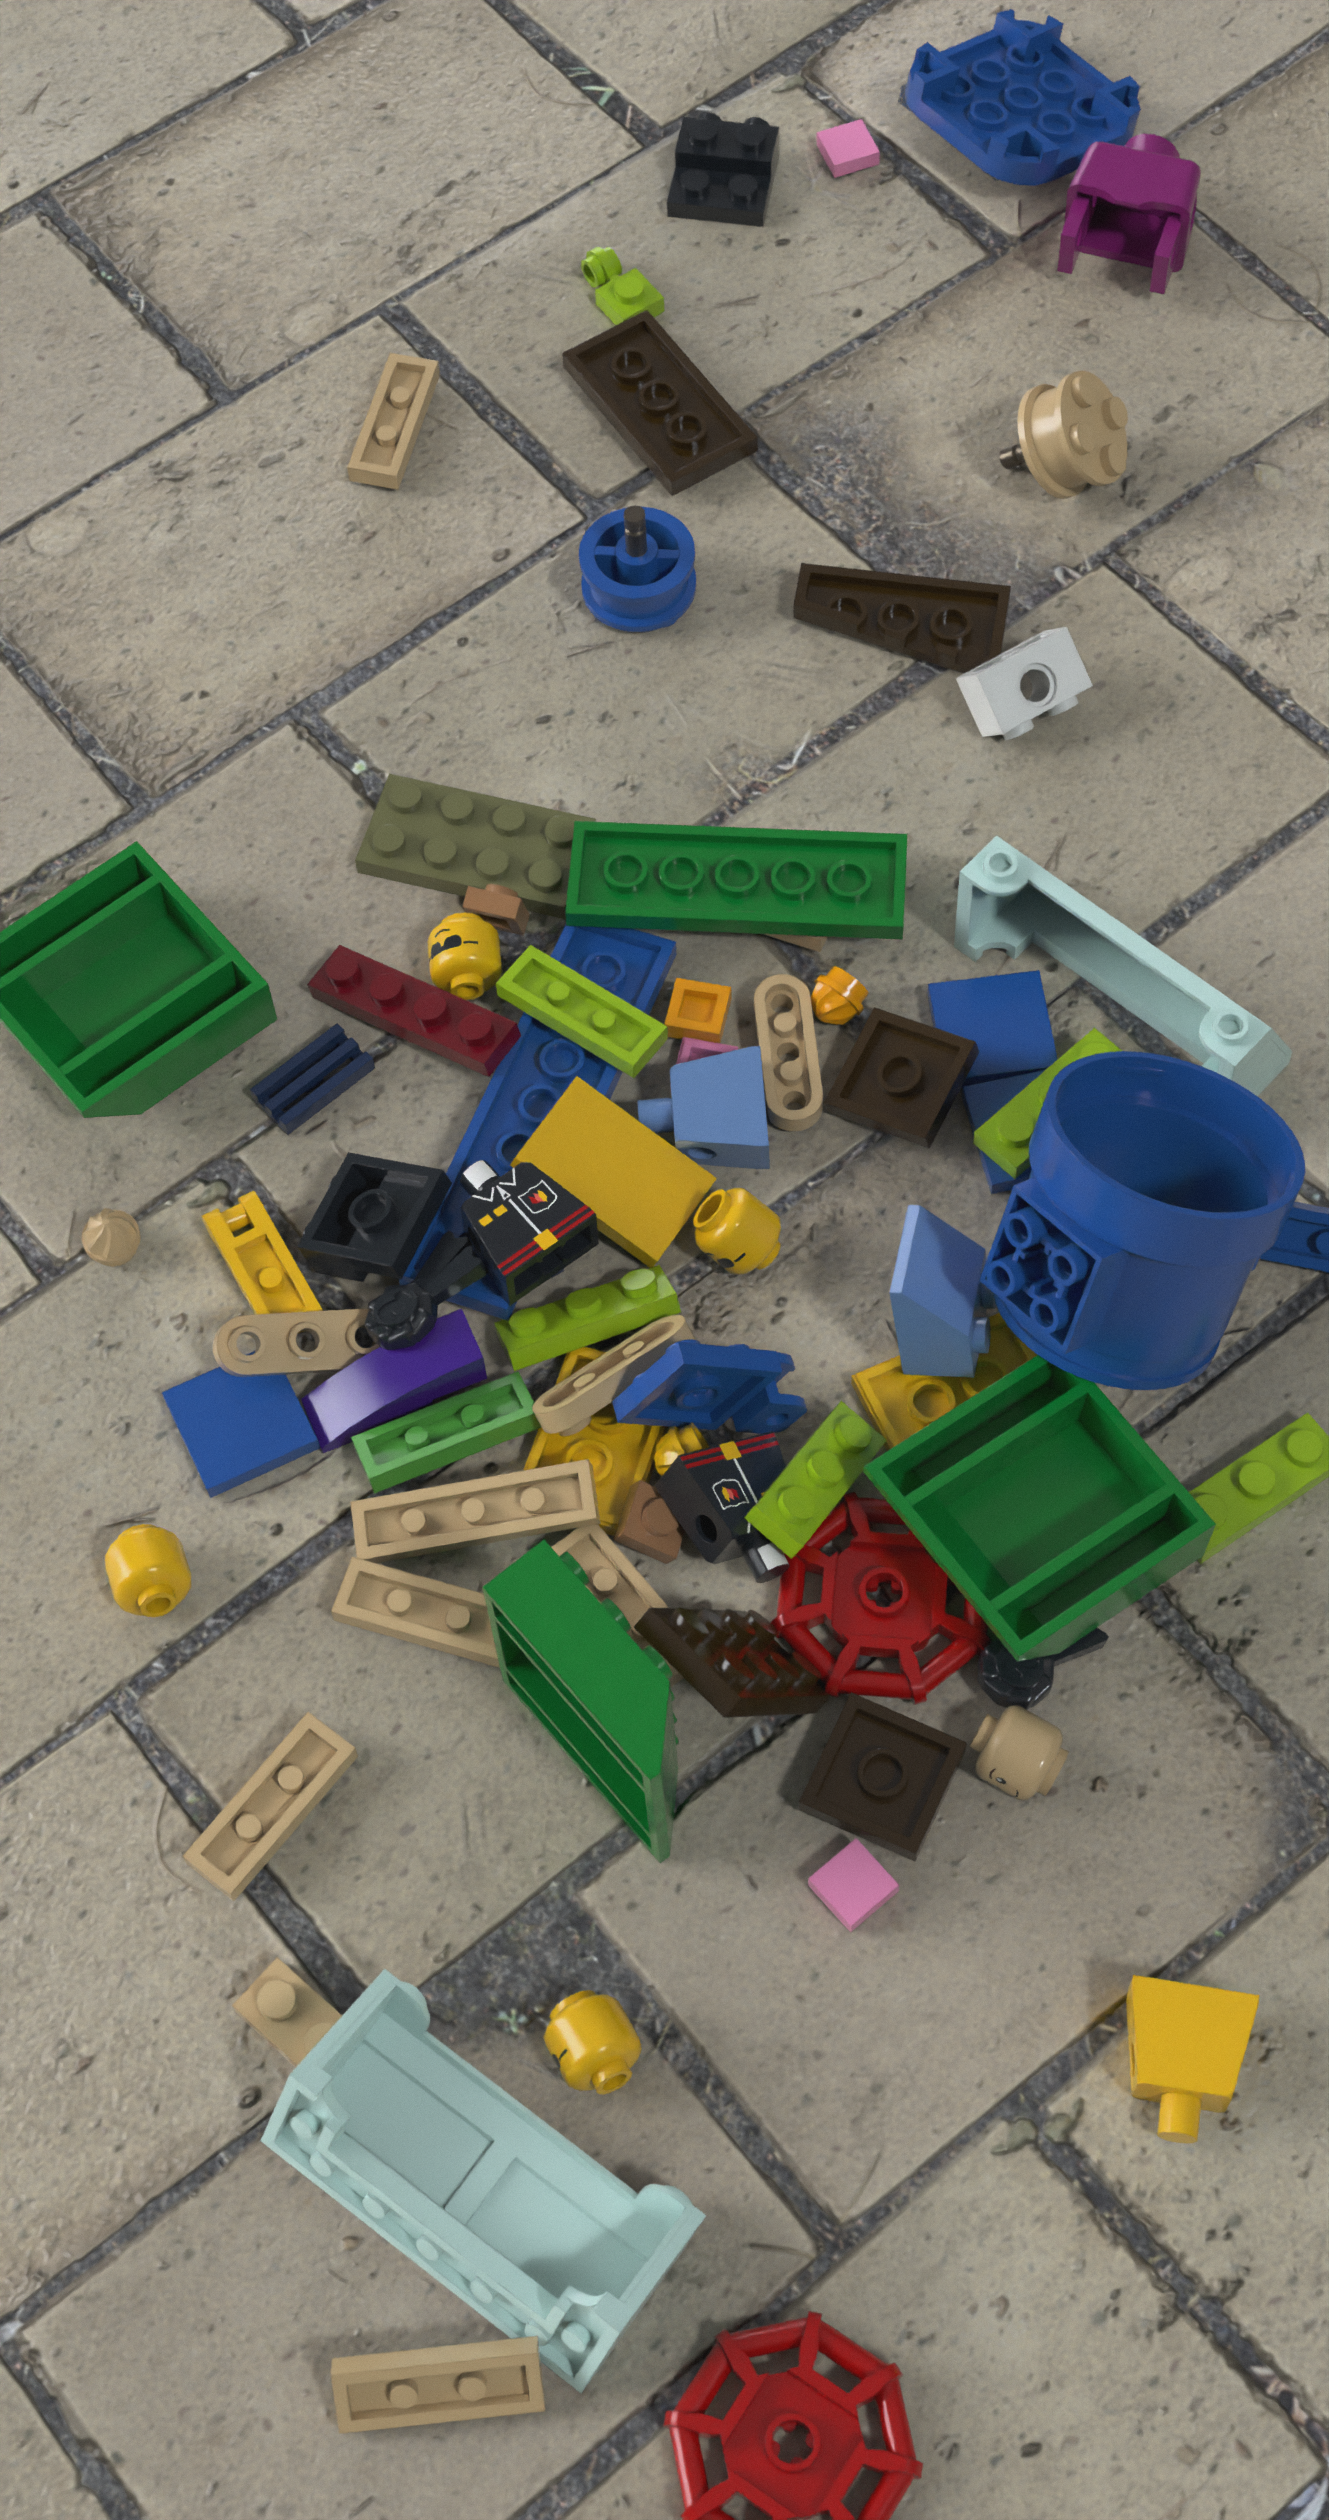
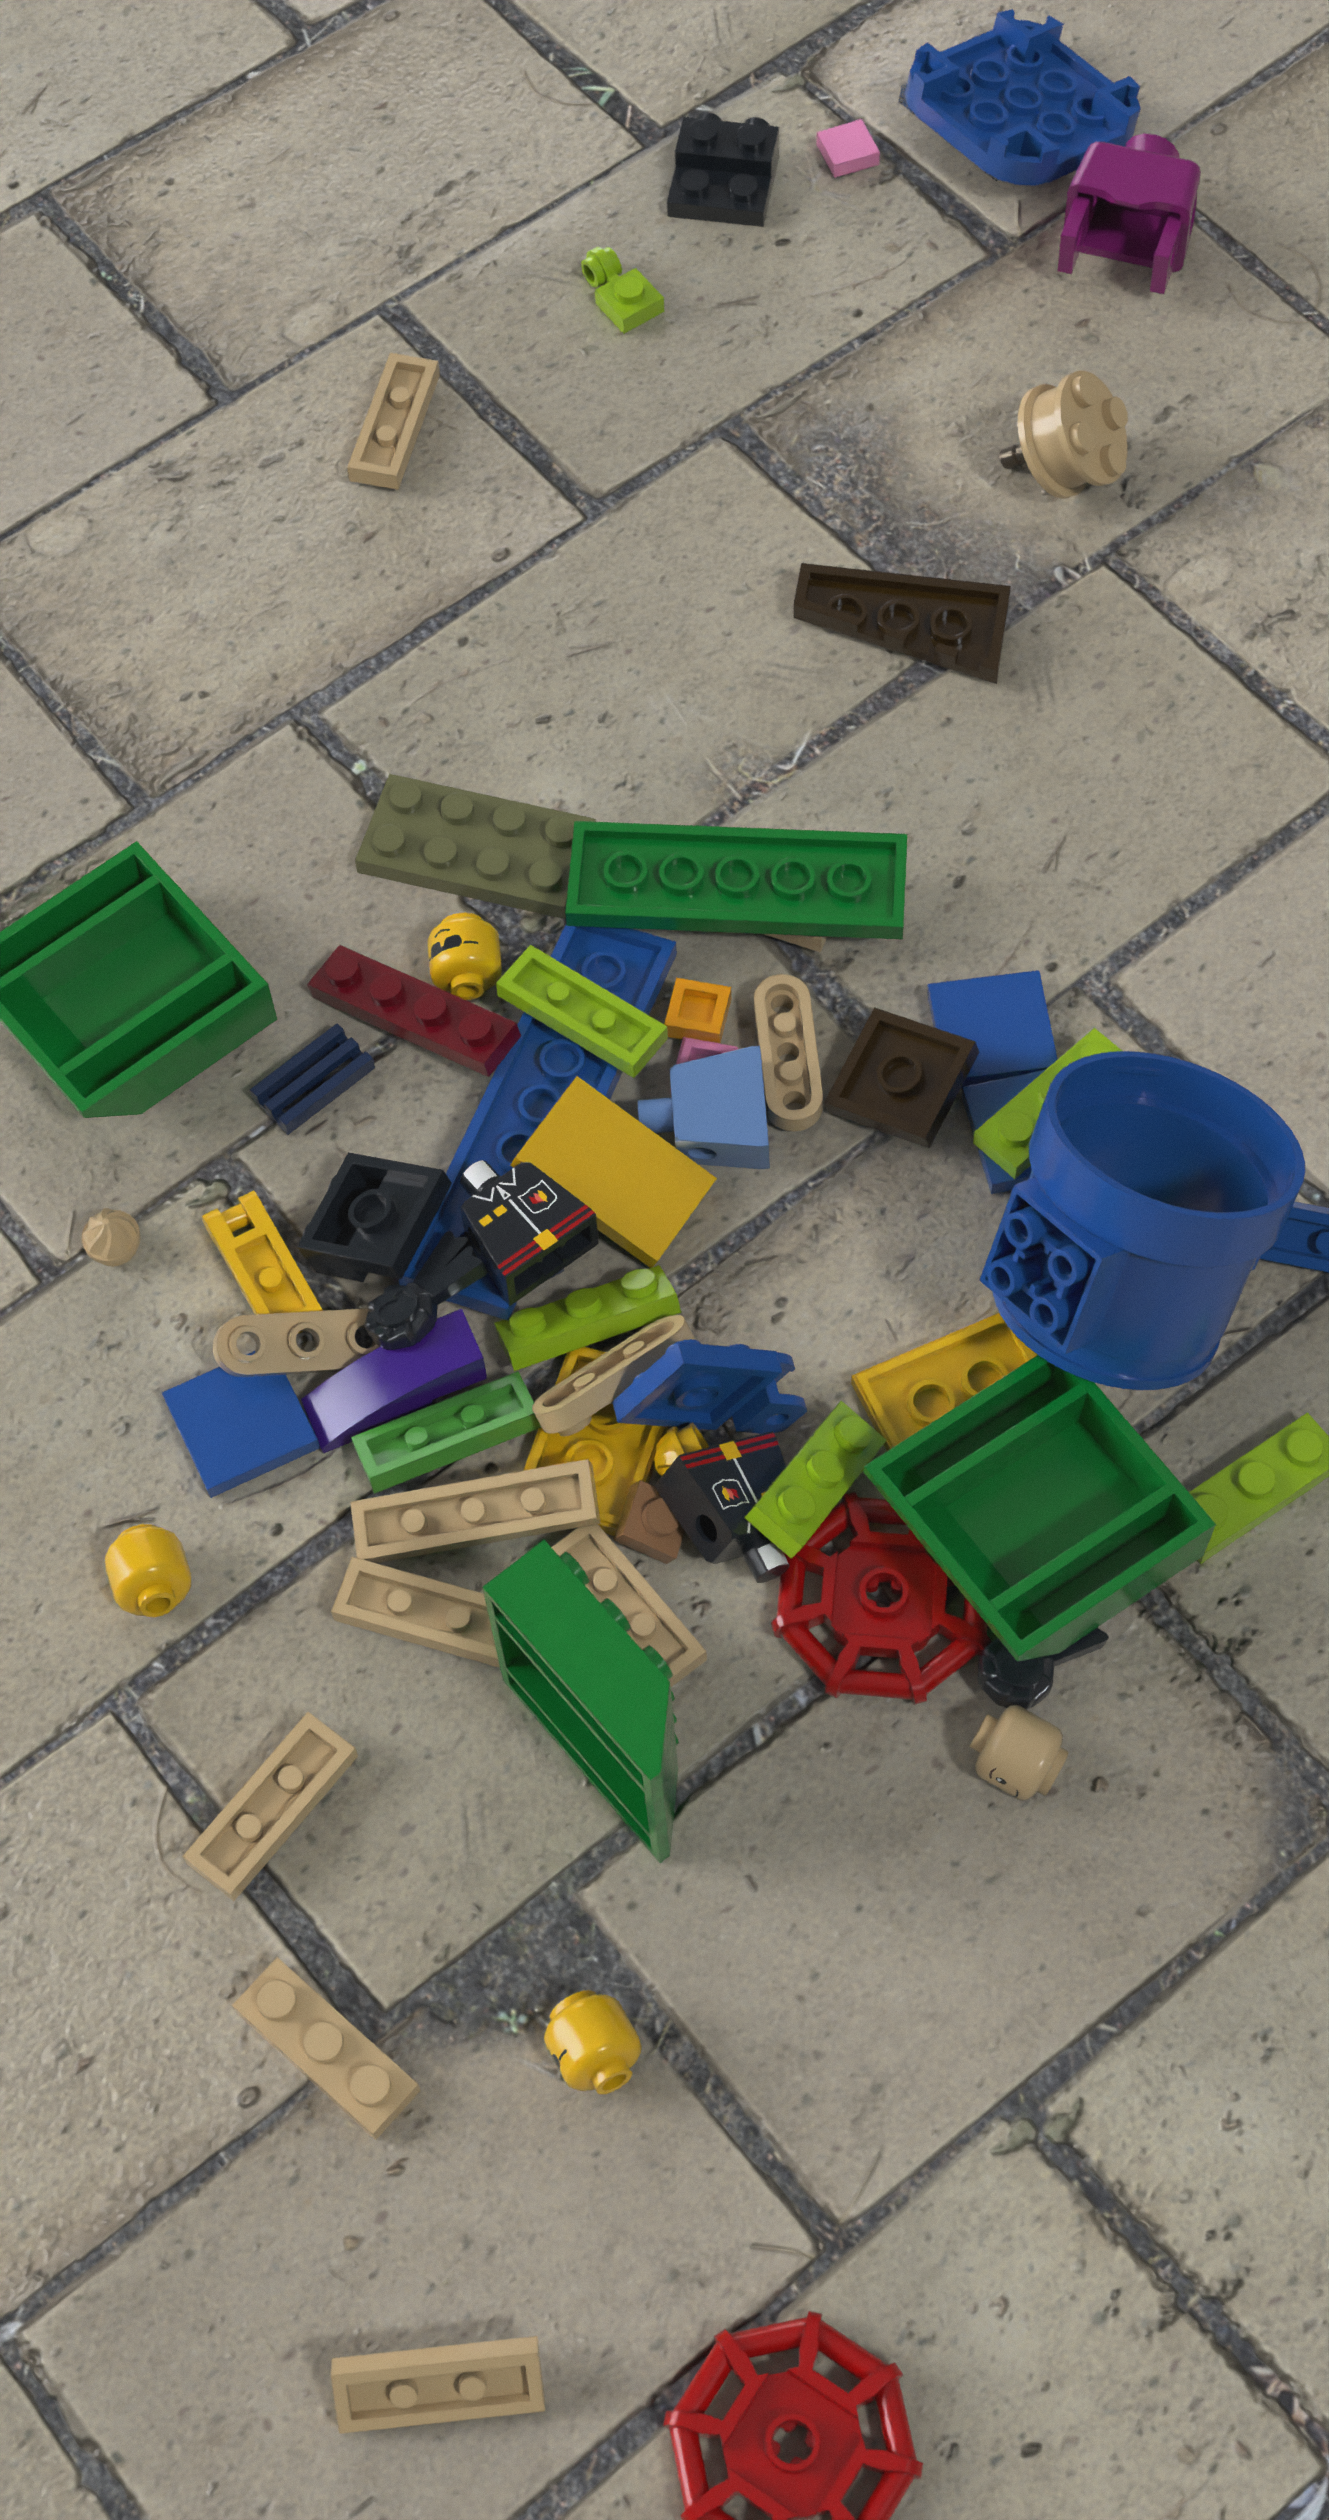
light aqua windscreen [261,1969,706,2393] -> none
medium nougat plate [462,884,530,936] -> none
dark brown plate [562,310,758,496] -> none
blue wheel [579,505,696,632] -> none
dark brown plate [634,1607,831,1718] -> none
yellow head [693,1187,781,1275] -> none
dark brown plate [799,1692,967,1862] -> none
bright pink tile [808,1838,899,1933] -> none
light orange plate [811,966,869,1025] -> none
medium blue slope [889,1205,997,1378] -> none
light aqua windscreen [954,835,1292,1096] -> none
white brick [956,627,1093,741] -> none
yellow torso [1126,1975,1259,2143] -> none

